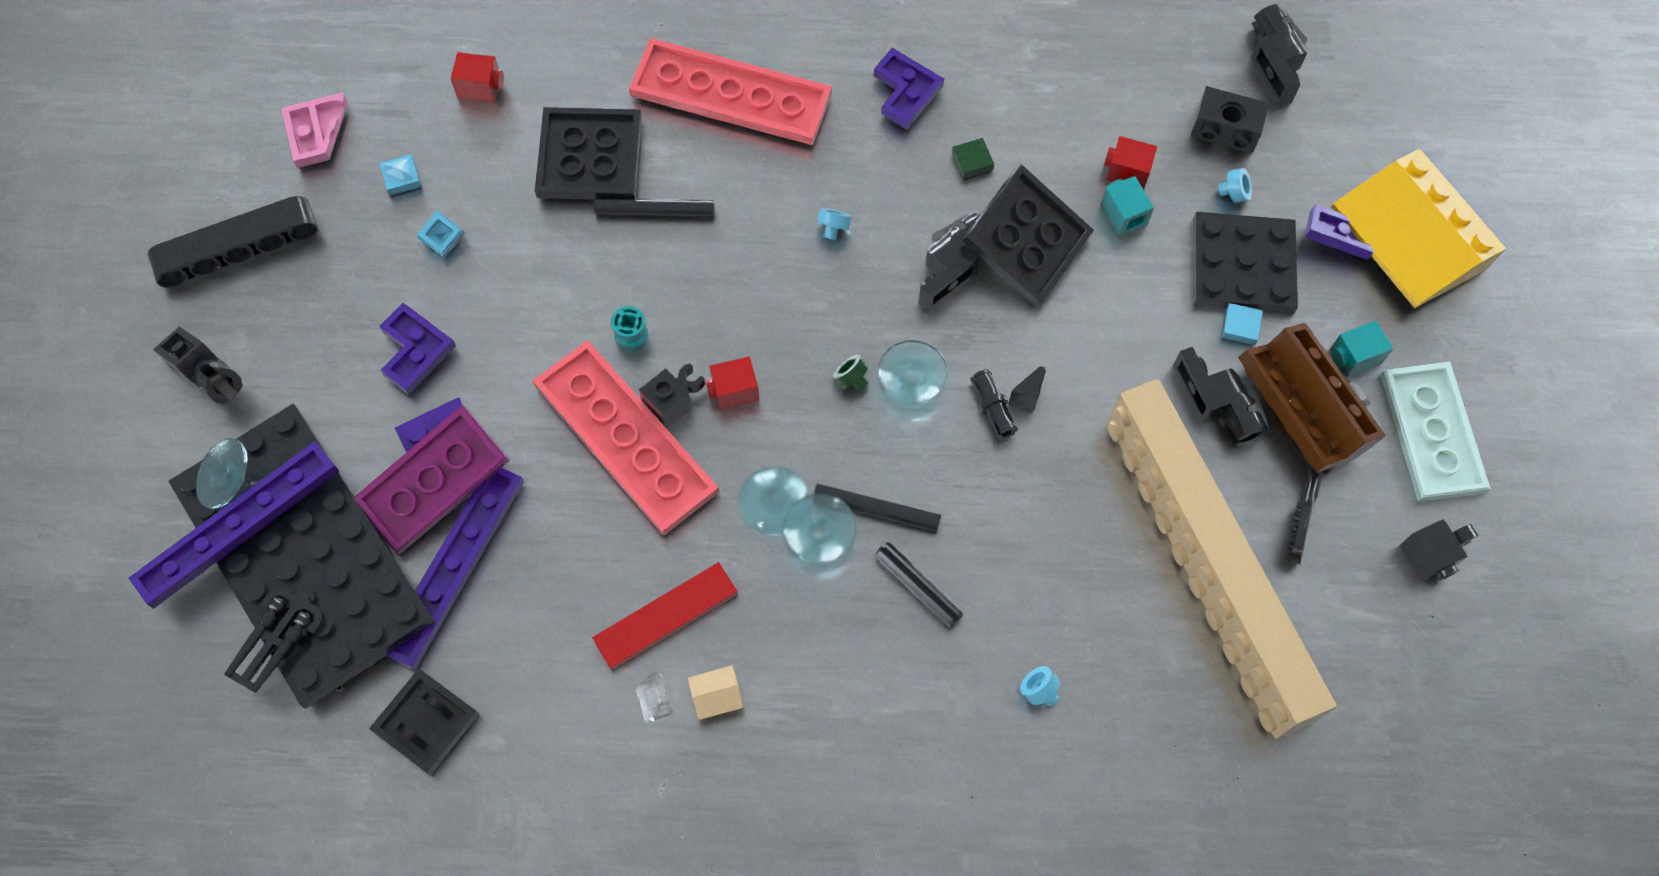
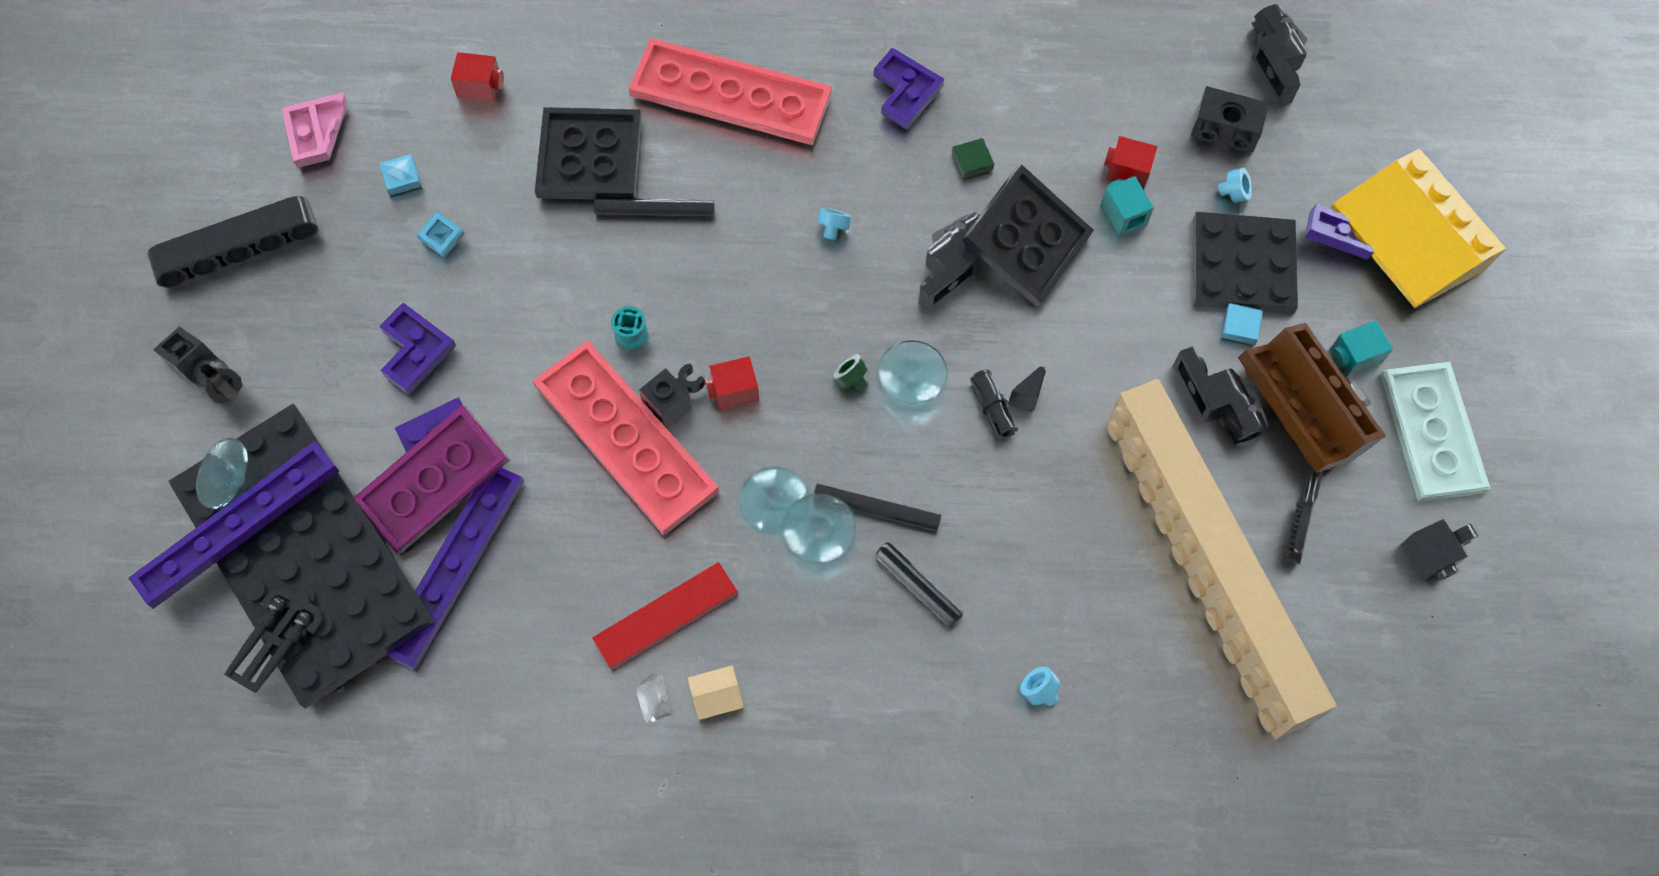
black plate [369,668,479,776] -> none

